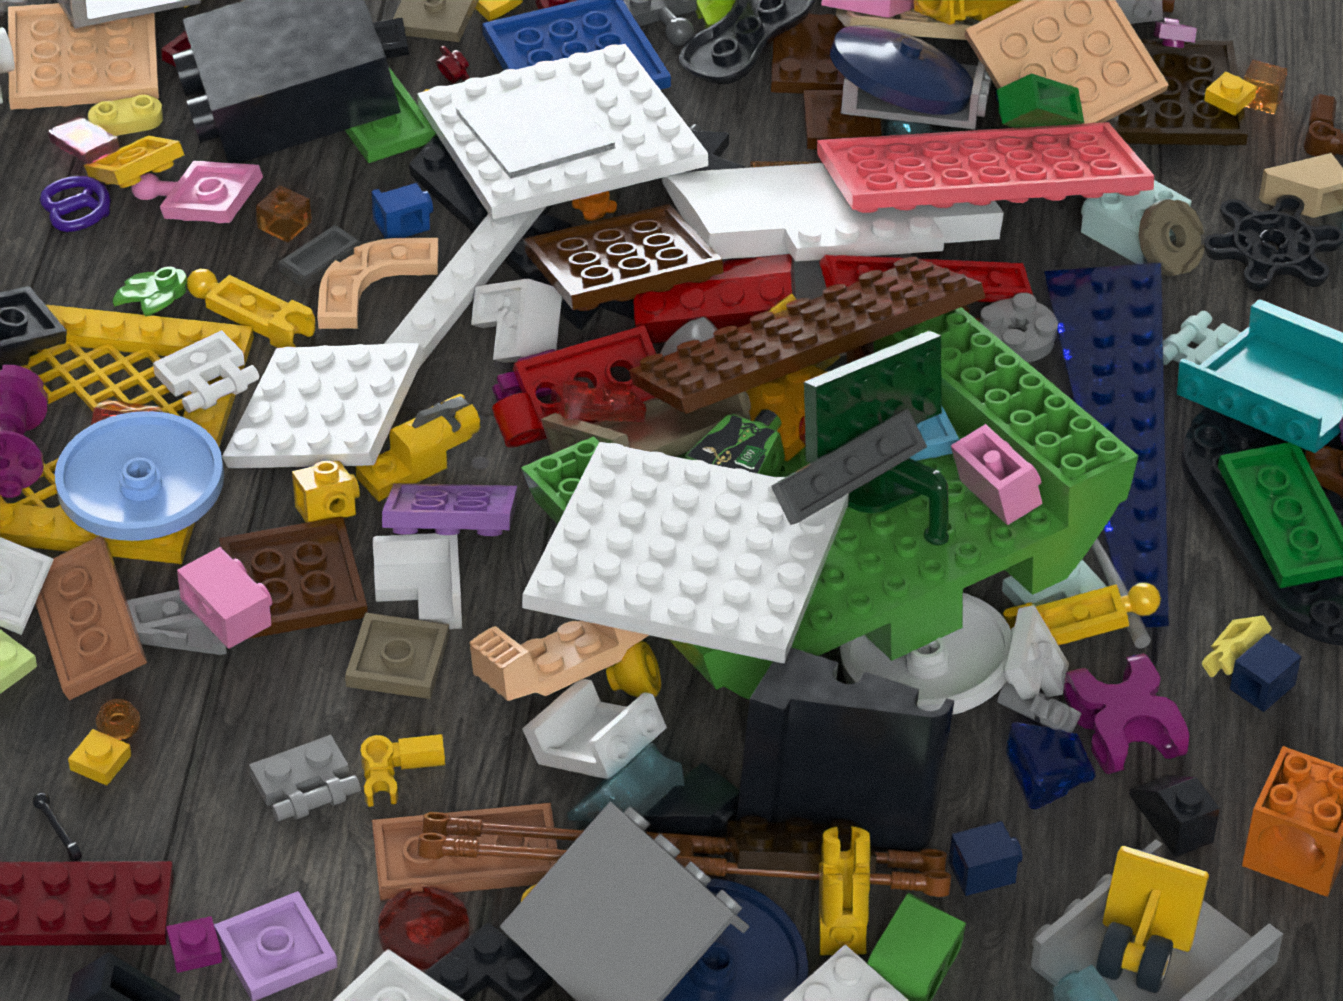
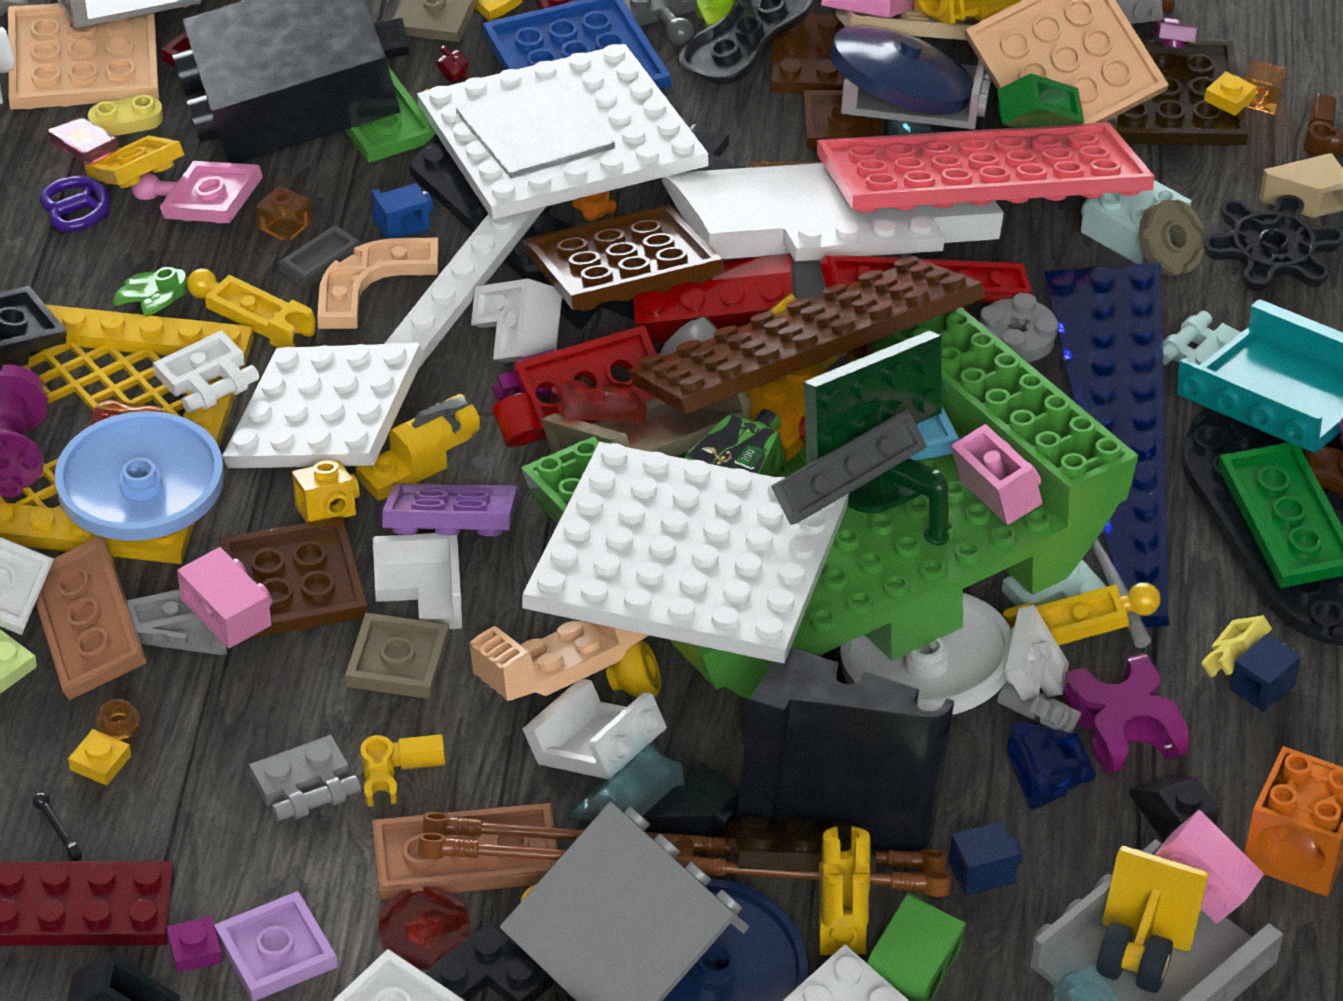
none -> bright pink brick [1155,809,1264,924]

